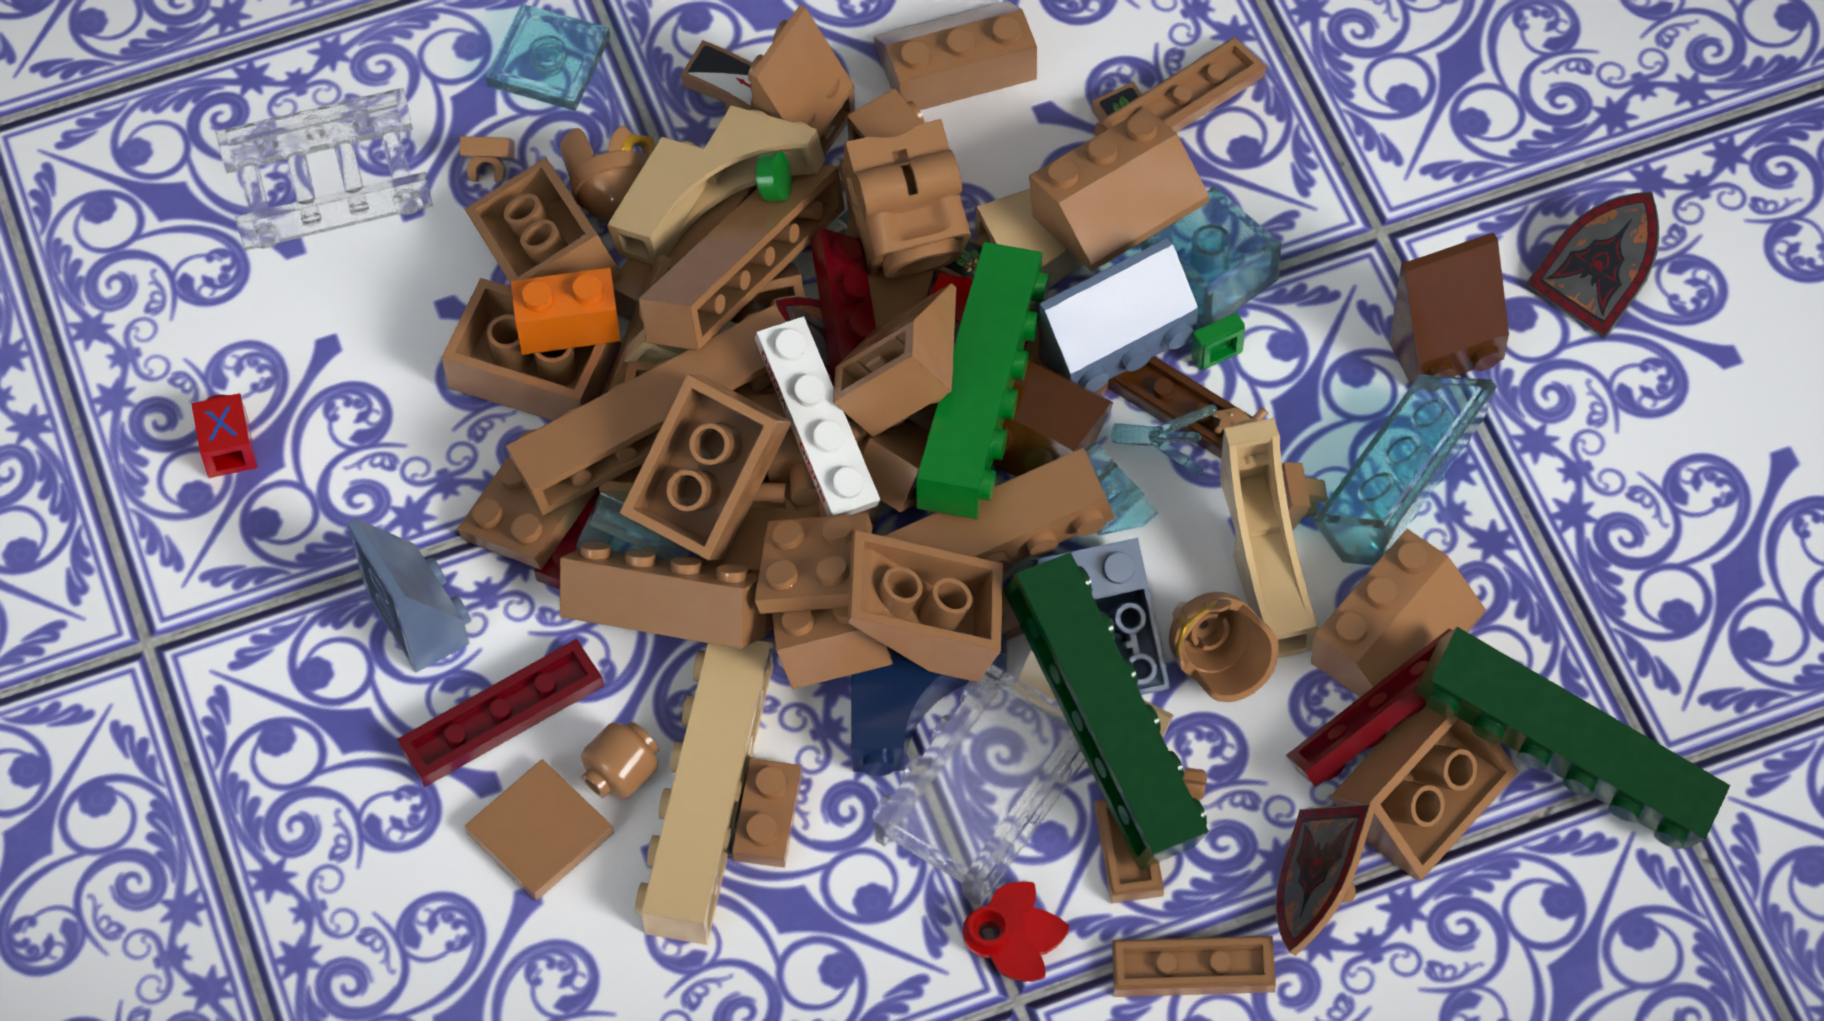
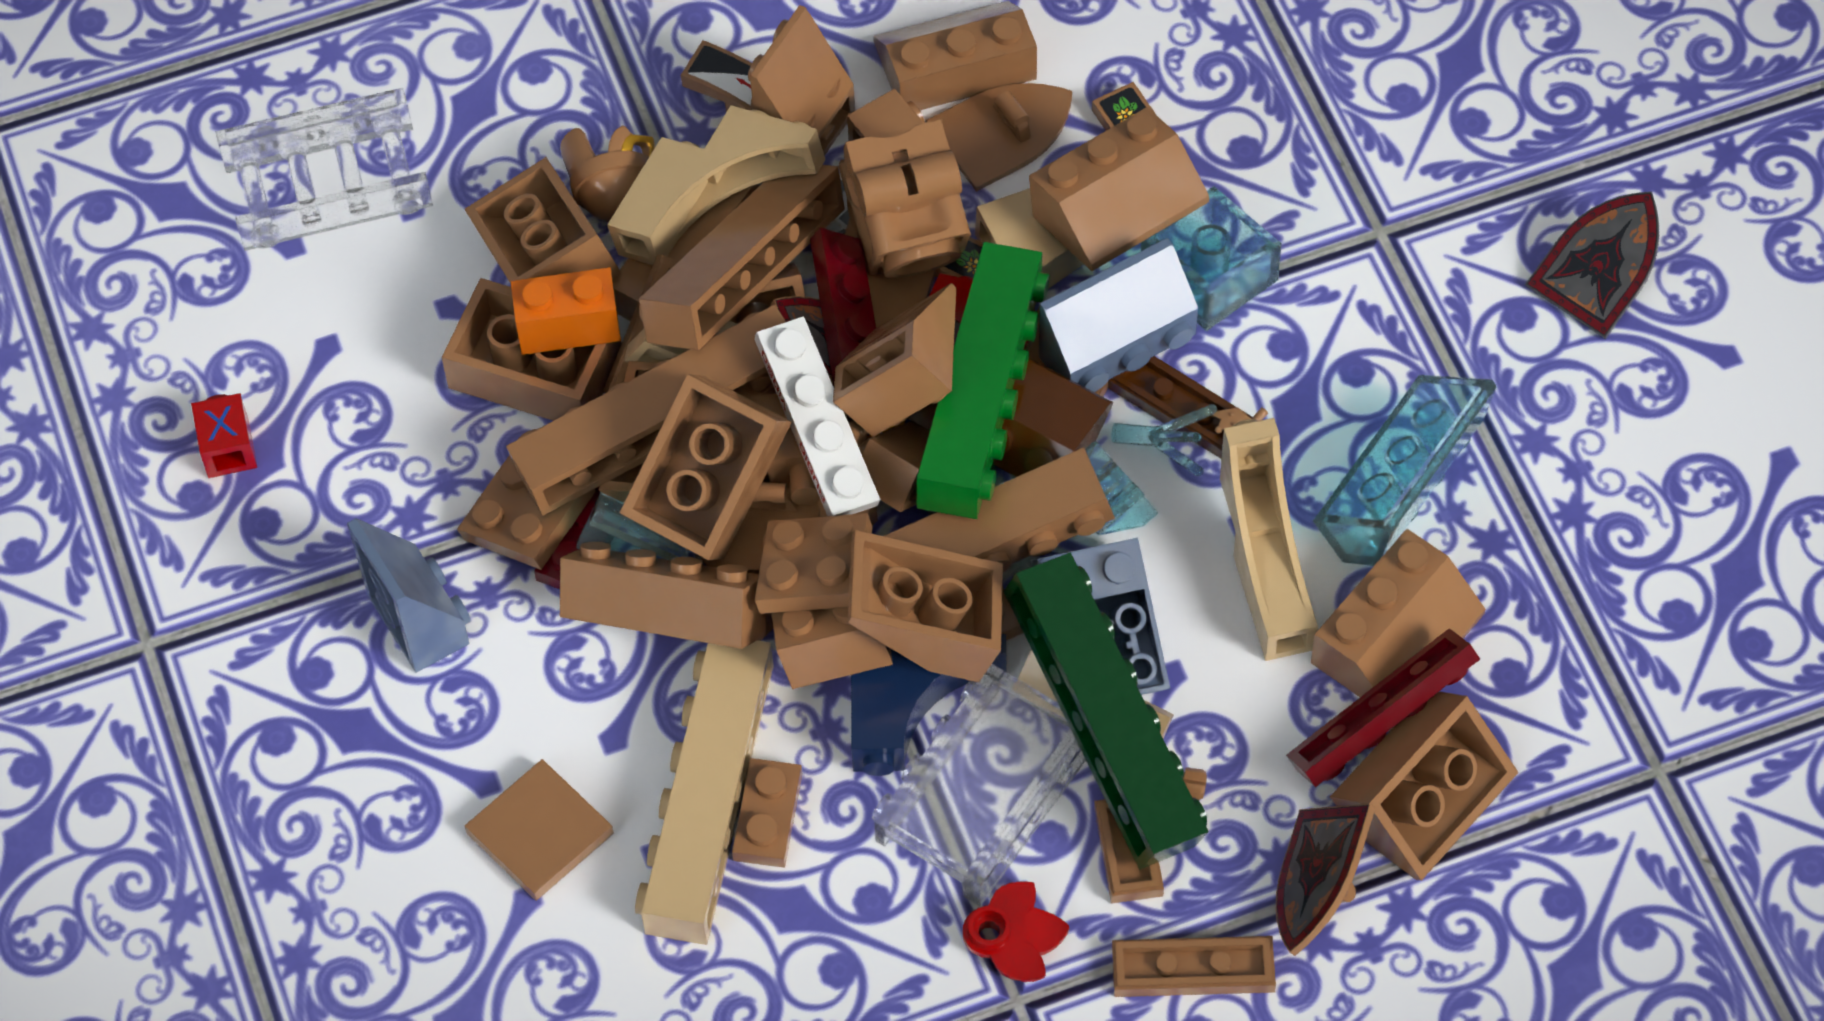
dark red plate [397,638,604,787] -> none
medium nougat tile [460,136,515,182] -> none
clear light blue plate [486,3,610,111] -> none
medium nougat head [581,722,659,799] -> none
green tile [755,151,792,202] -> none
medium nougat tile [1094,37,1267,136] -> none
medium nougat helmet [1169,592,1279,702] -> none
green tile [1192,312,1245,370] -> none
medium nougat tile [1282,462,1328,531] -> none
reddish brown slope [1389,232,1509,390] -> none
dark green brick [1414,627,1731,850] -> none
none -> medium nougat shield [926,83,1072,192]

